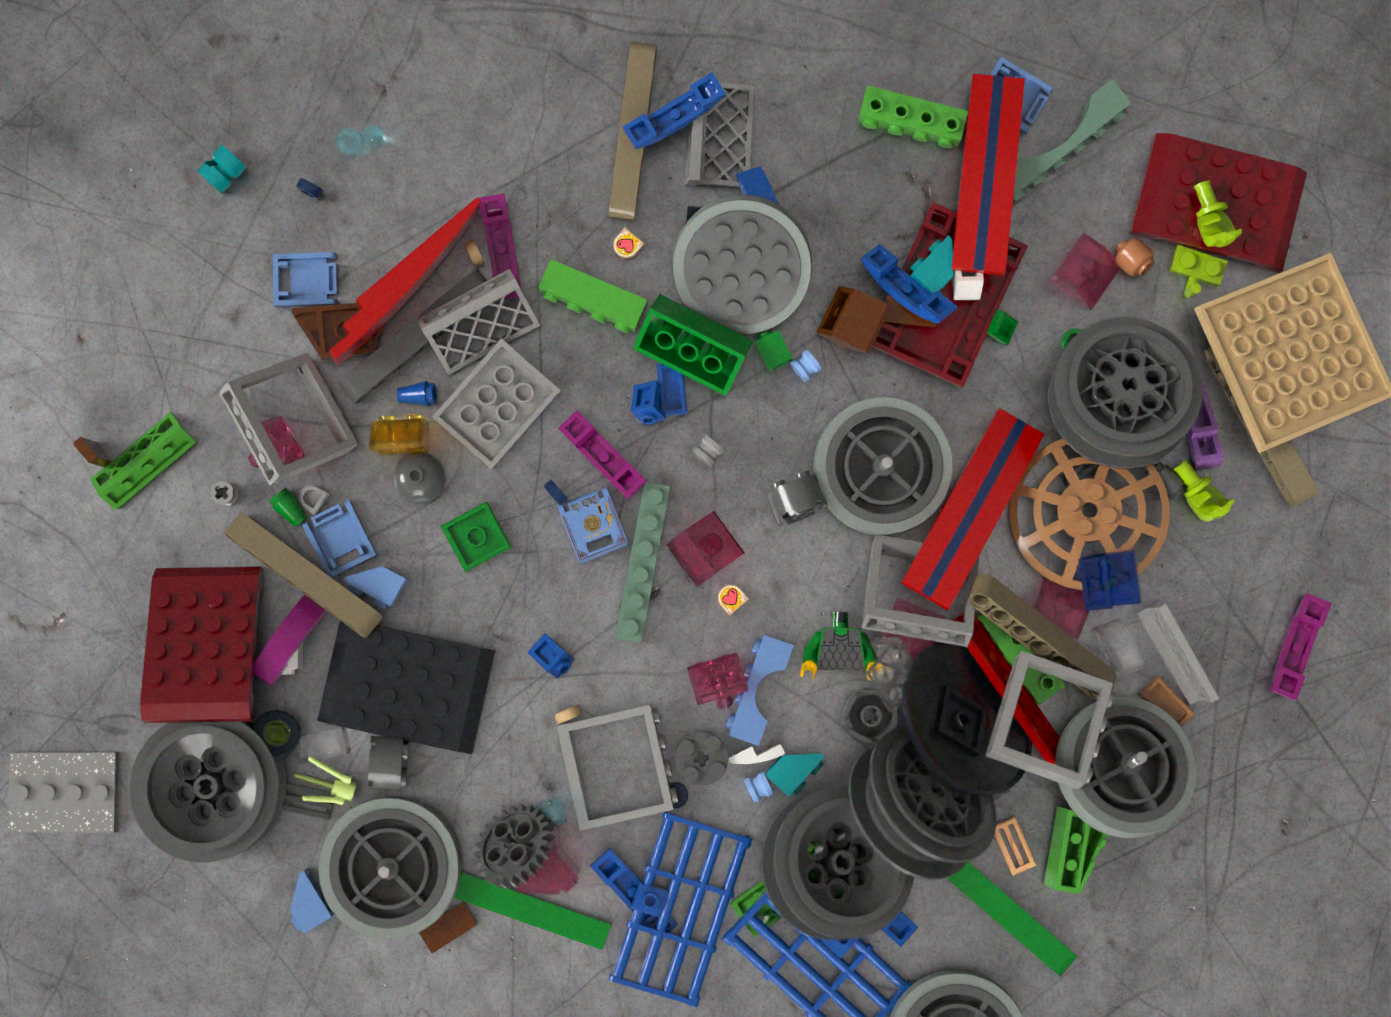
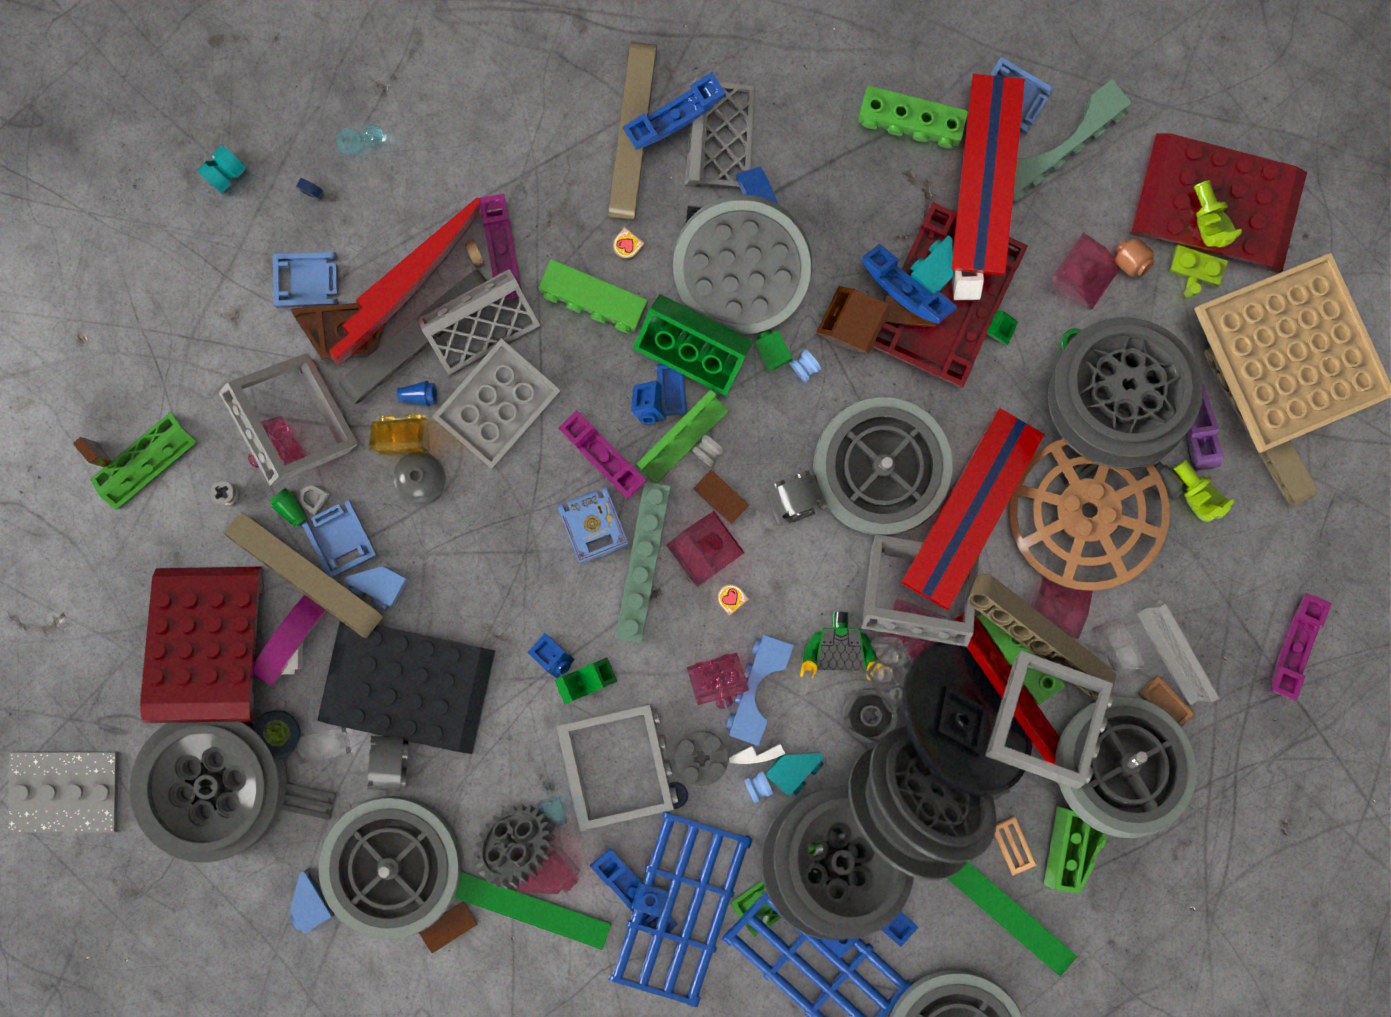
yellowish green plant [294,756,357,805] -> none
green tile [441,501,512,572] -> none
dark blue tile [544,479,568,504] -> none
tan tile [554,704,583,724] -> none
clear blue slope [1078,549,1142,611] -> none
none -> green brick [555,657,617,705]
none -> bright green fence [636,390,729,484]
none -> reddish brown tile [693,470,749,524]

